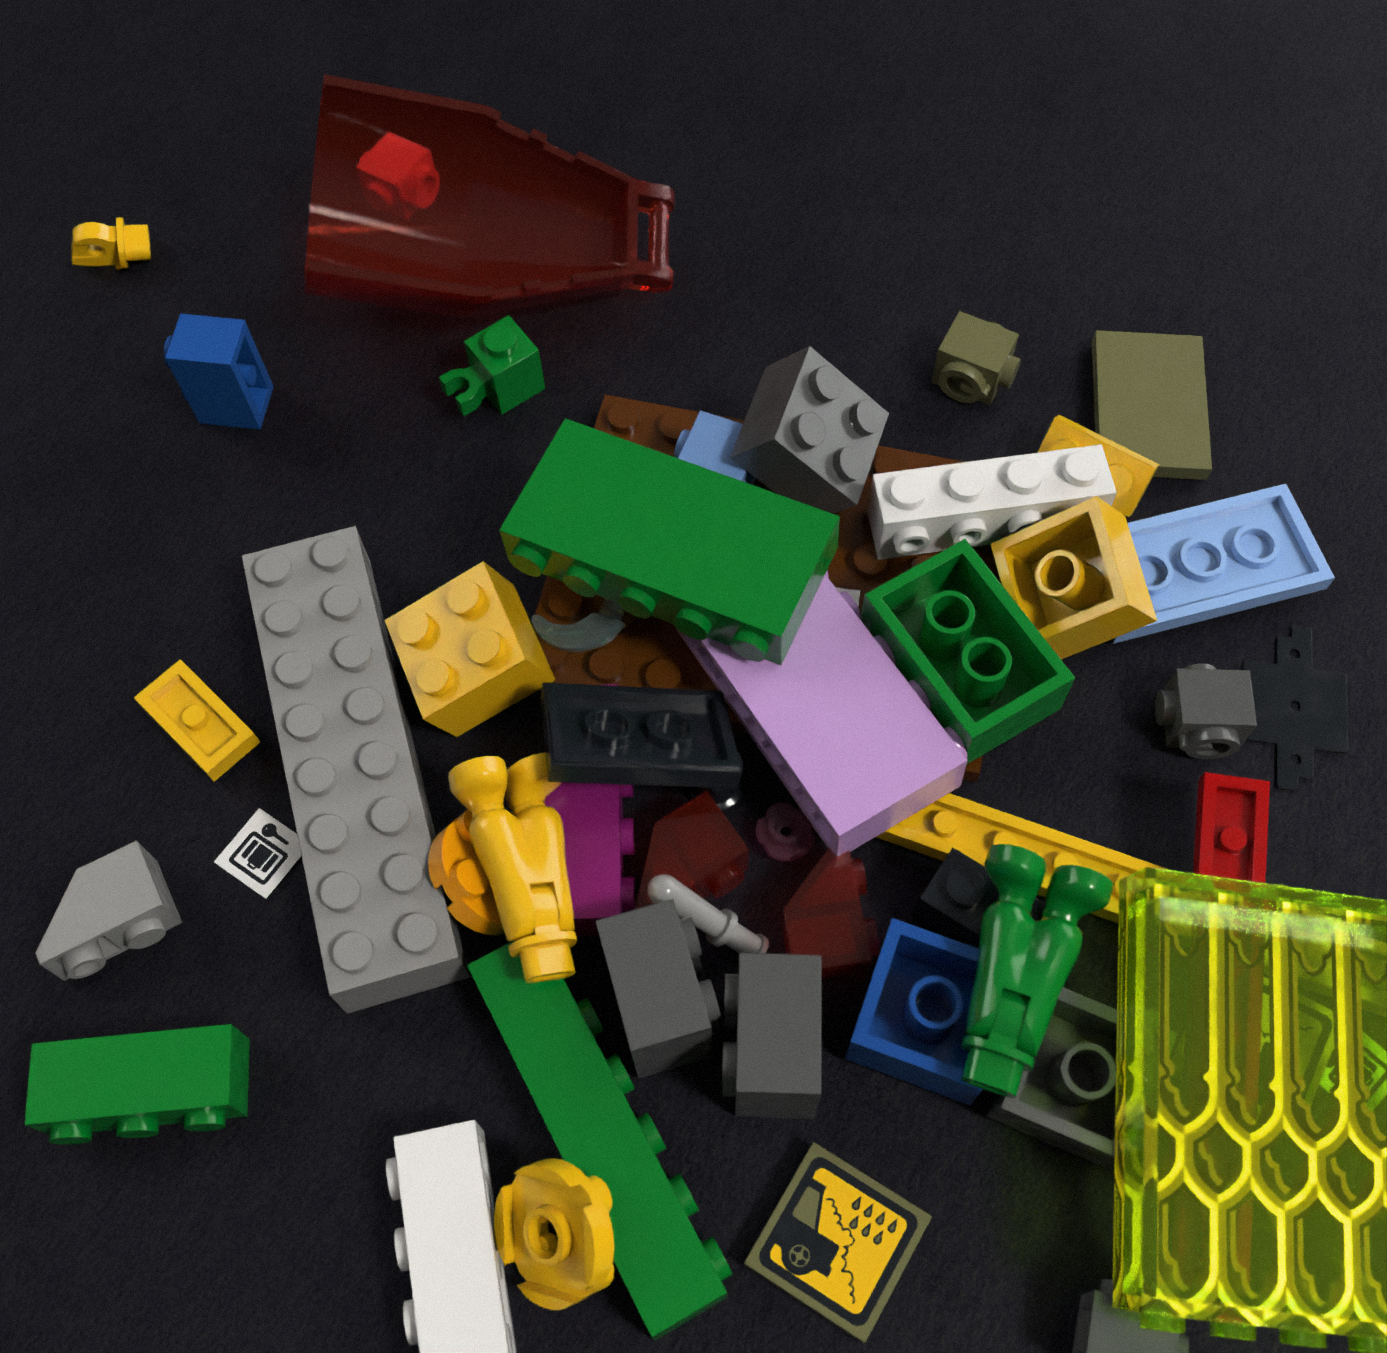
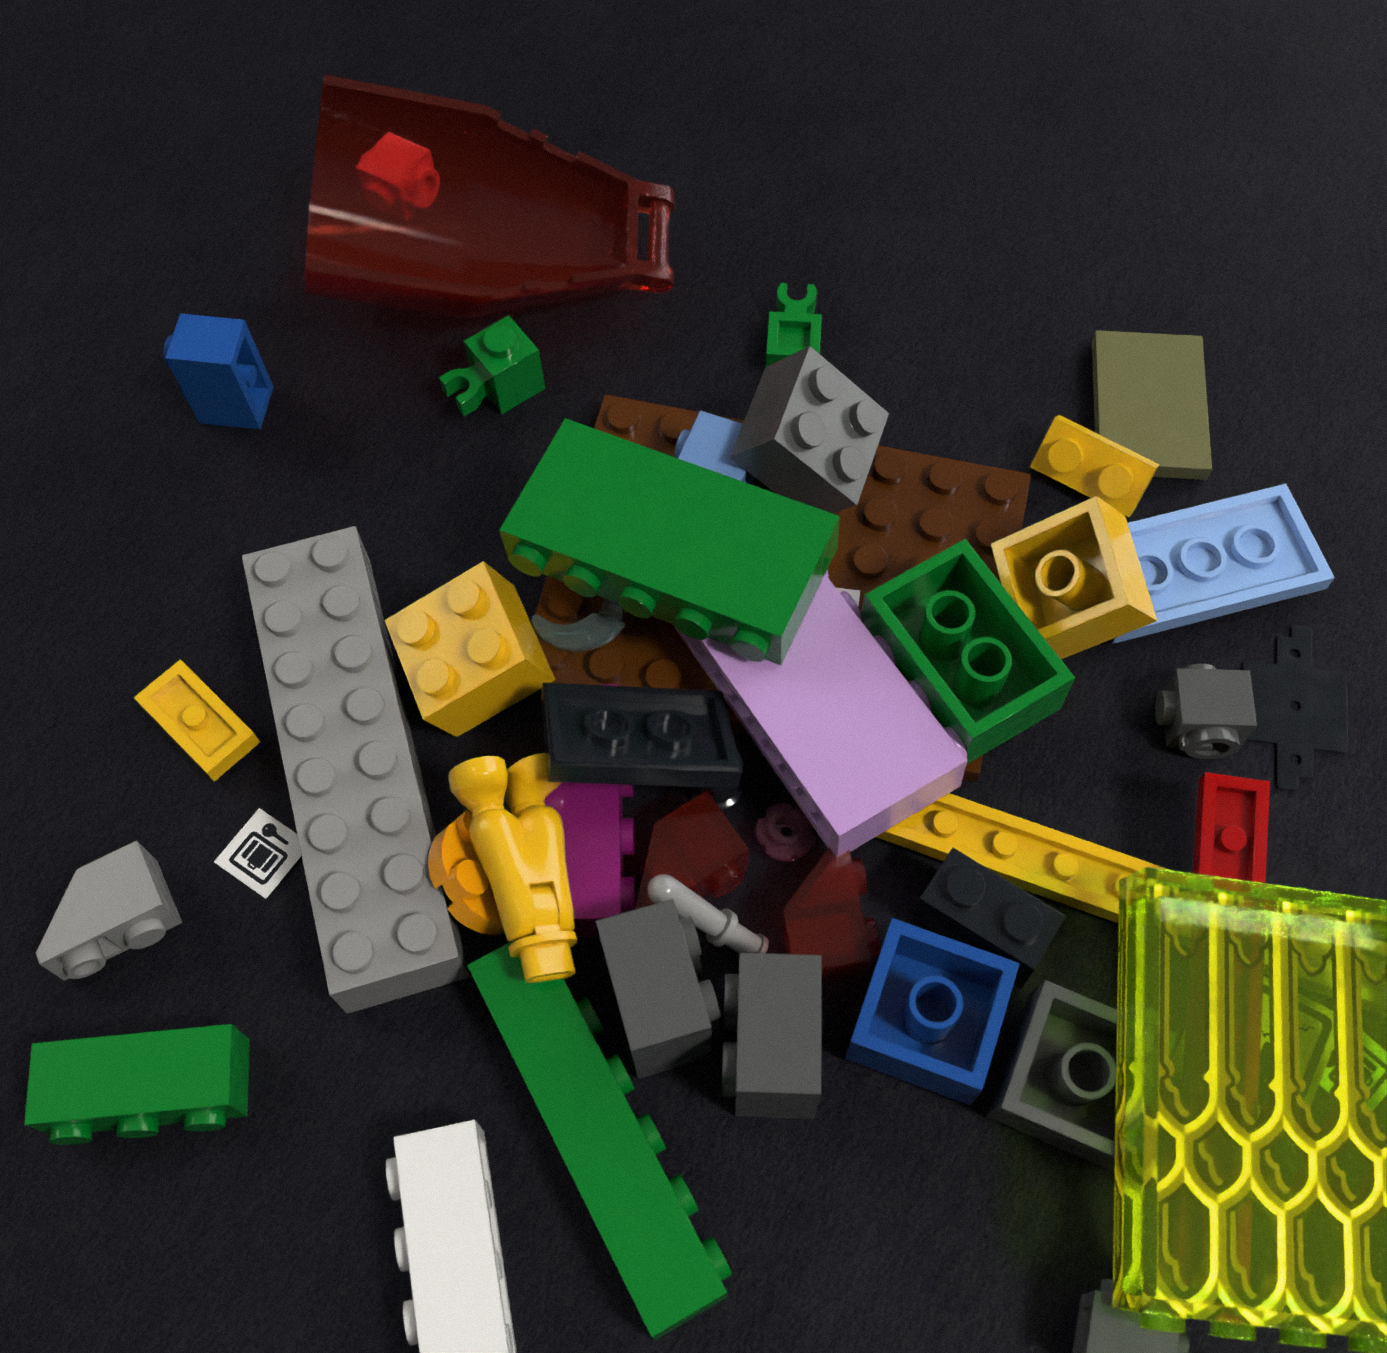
yellow piece [71,217,151,270] -> none
yellow plate [494,1158,614,1310] -> none
tile [744,1142,932,1344] -> none
white brick [867,444,1117,560] -> none
olive brick [932,311,1021,405] -> none
green piece [961,844,1114,1098] -> none
none -> green plate [766,283,822,367]

